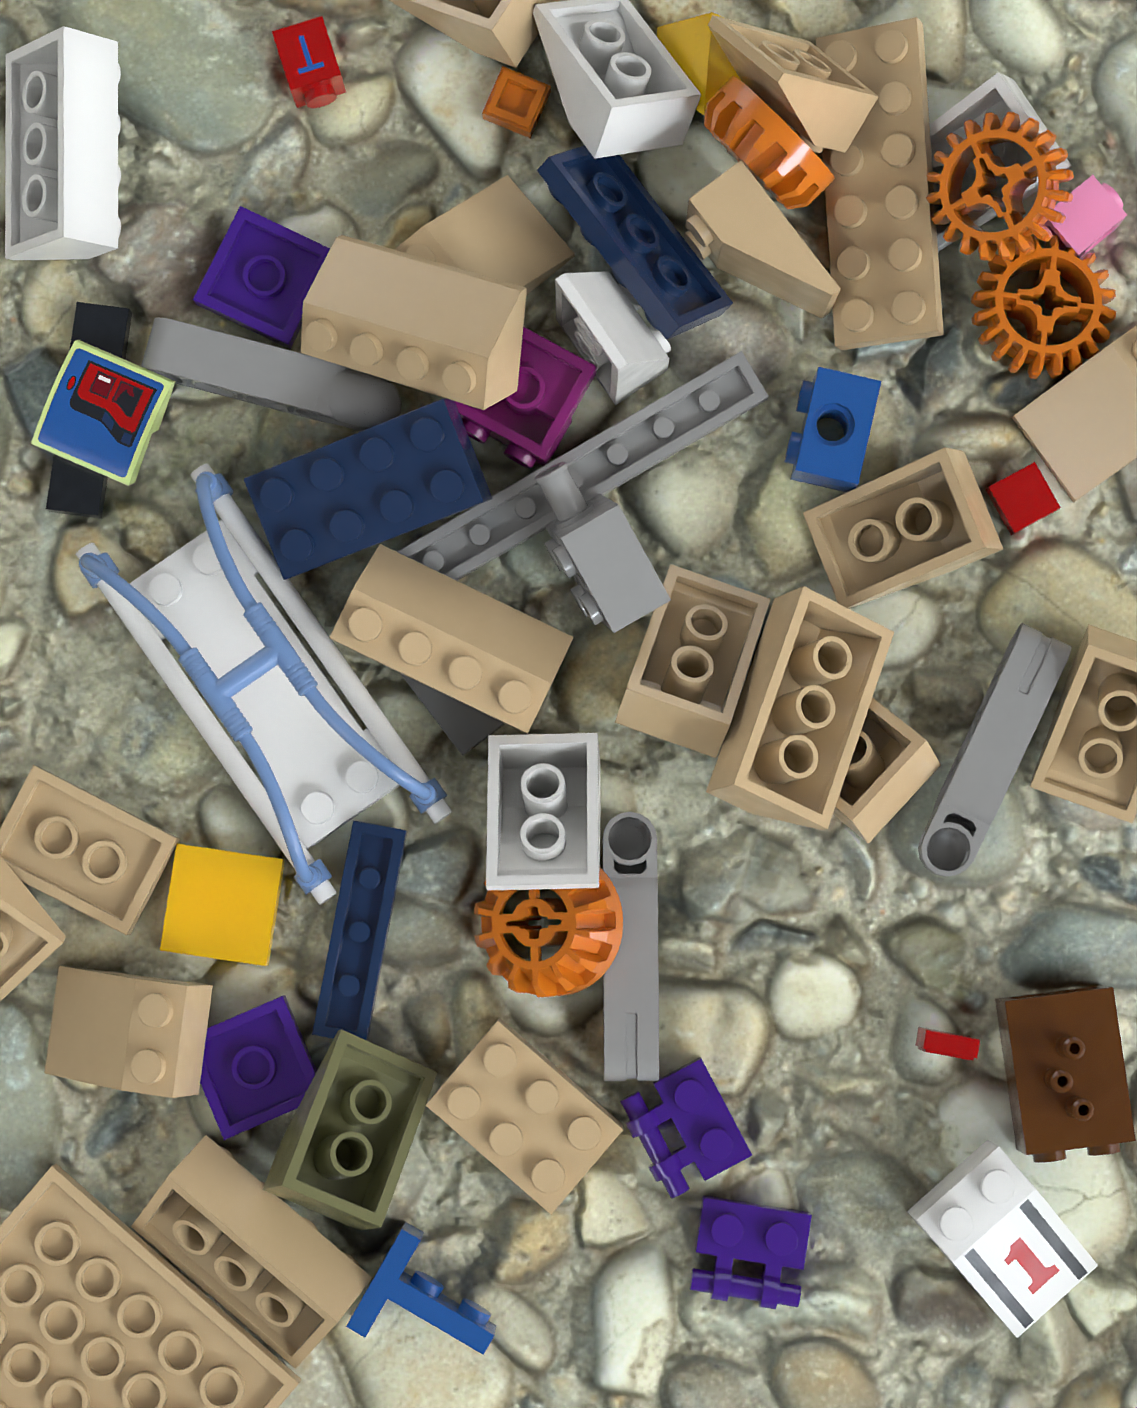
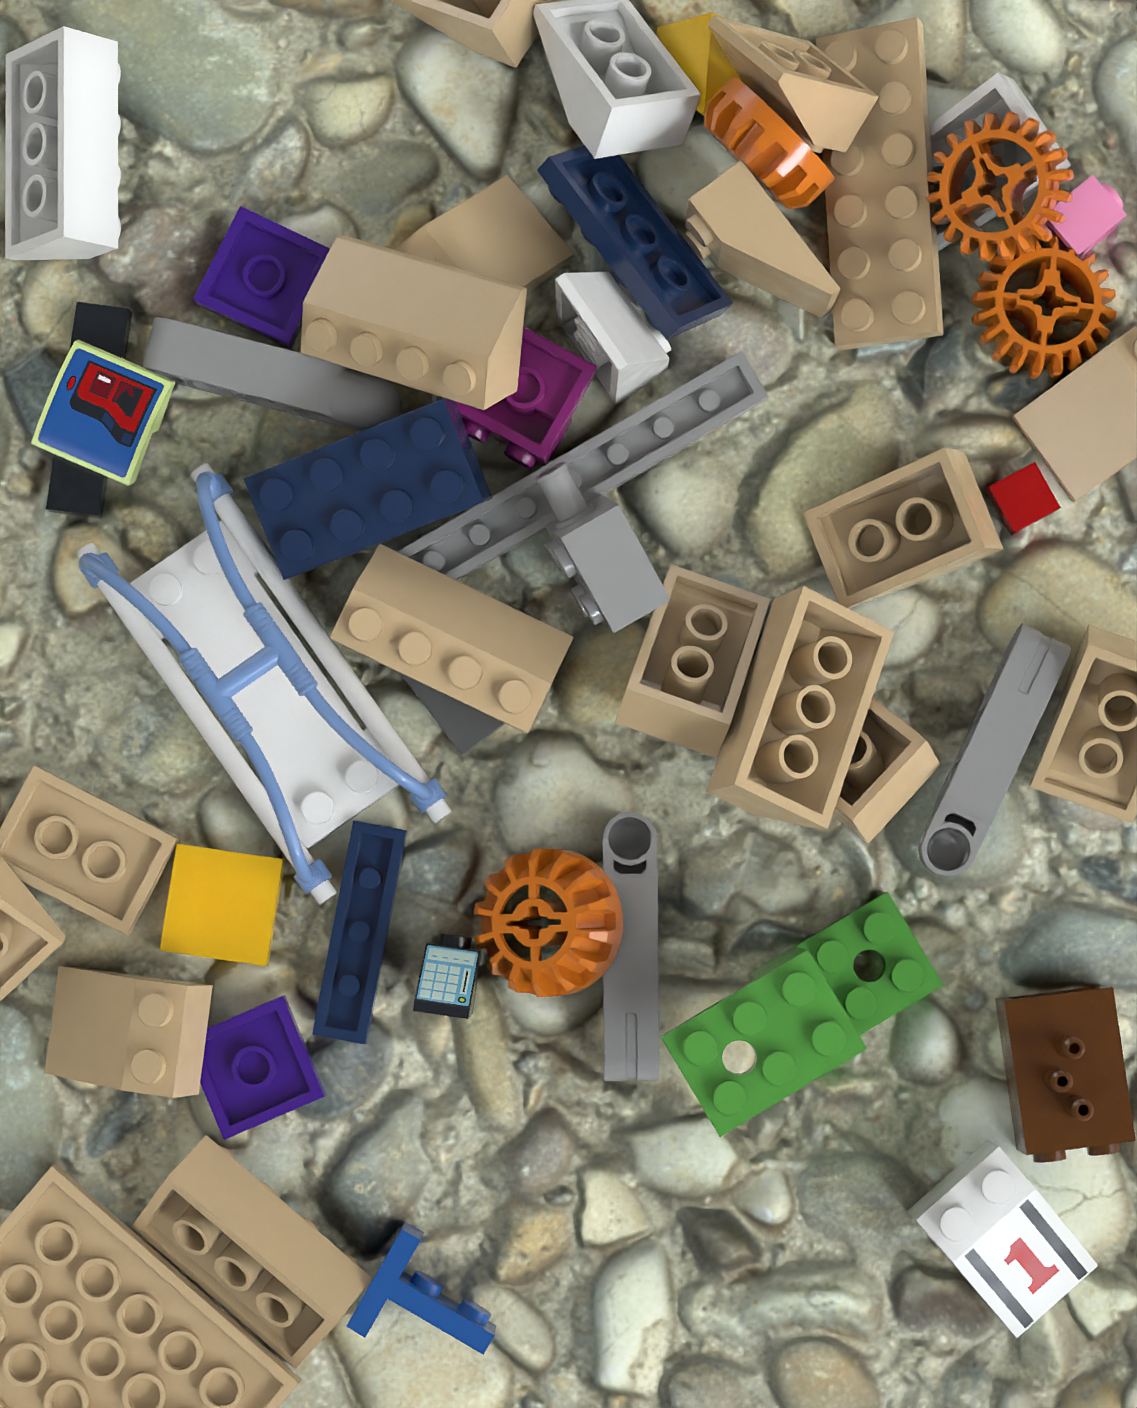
olive slope [262,1029,438,1230] -> none
red brick [272,16,346,108] -> none
tan brick [426,1018,623,1215] -> none
orange tile [482,66,551,139] -> none
white slope [486,733,601,890] -> none
dark purple plate [620,1057,753,1199] -> none
dark purple plate [690,1195,812,1309] -> none
blue brick [784,367,881,492] -> none
red tile [915,1027,980,1061] -> none
none -> slope [413,933,482,1019]
none -> bright green bracket [660,892,944,1137]

